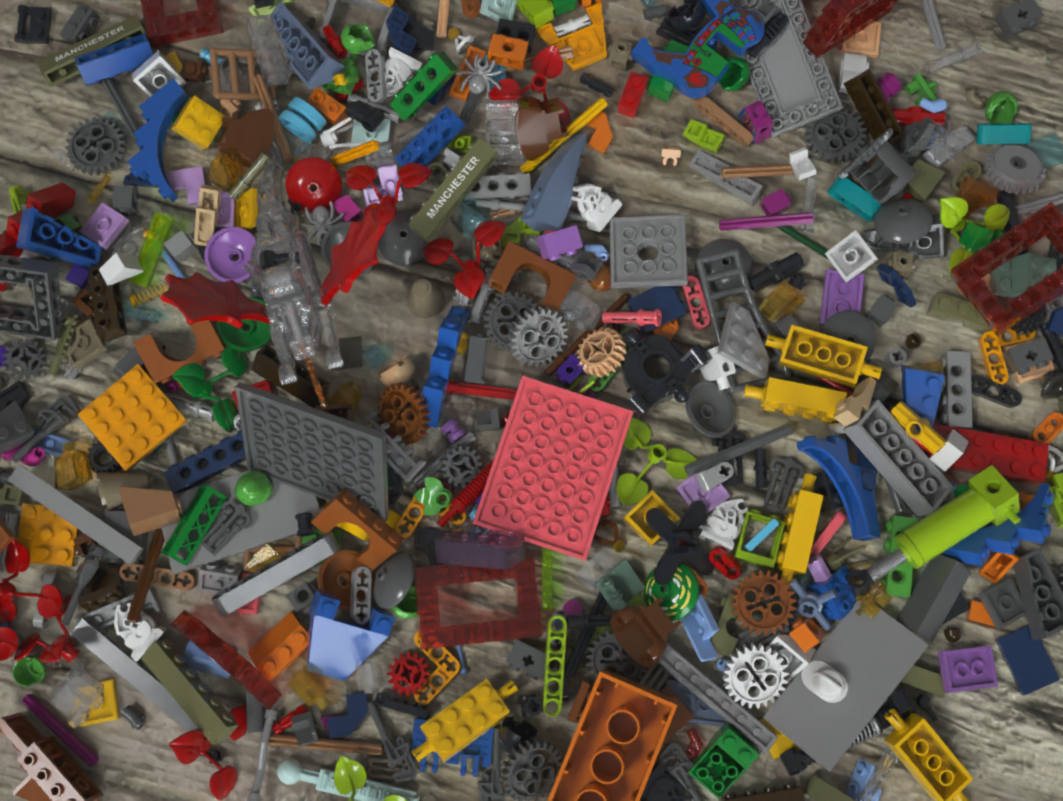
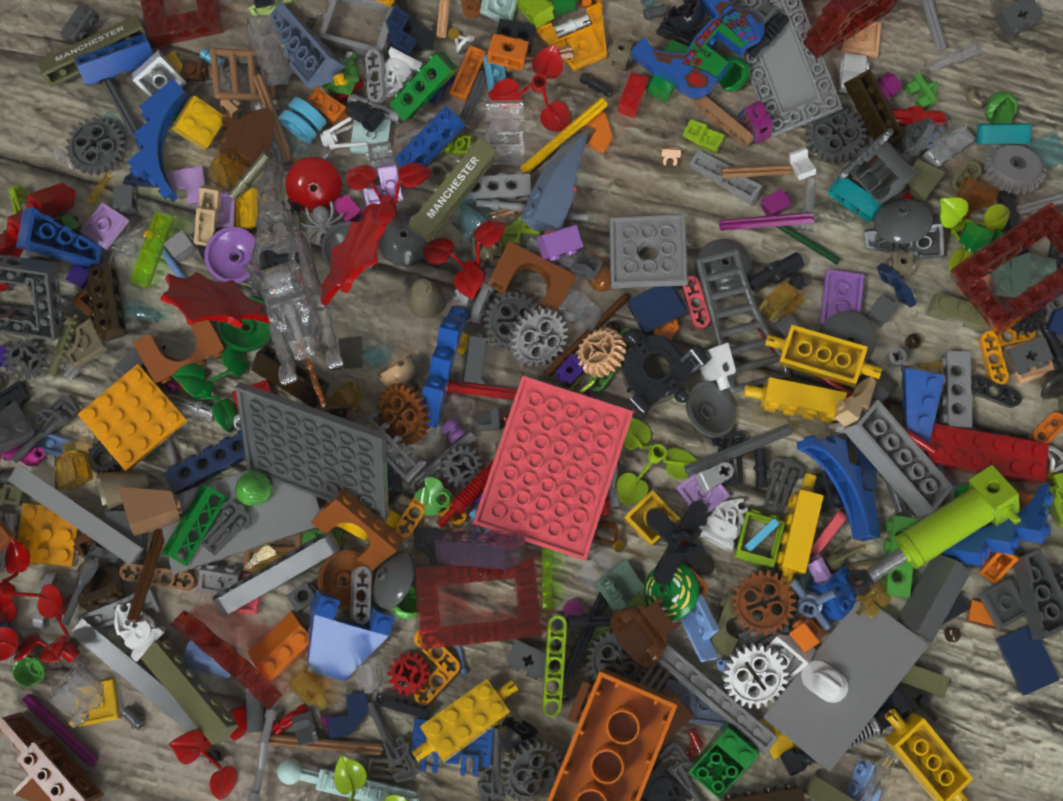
black plate [14,5,52,44] -> none
white slope [99,252,143,286] -> none
yellow piece [129,282,168,307] -> none
black bush [295,512,314,537] -> none
red axle [323,25,347,59] -> none
light orange axle [330,140,380,166] -> none
bright green hair [341,23,375,54] -> none
panel [442,146,465,170] -> none
light grey animal [456,54,503,99] -> none
reddish brown piece [515,96,569,161] -> none
black piece [519,694,543,717] -> none
white piece [571,183,623,232] -> none
light blue arm [585,244,610,262] -> none
coral pin [602,309,662,326] -> none
red beam [709,546,743,580] -> none
light grey plate [717,302,770,379] -> none
white slope [825,230,878,283] -> none
yellow piece [890,401,947,455] -> none
light blue arm [919,97,947,113] -> none
white slope [929,429,969,472] -> none
medium lavender plate [938,645,998,693] -> none

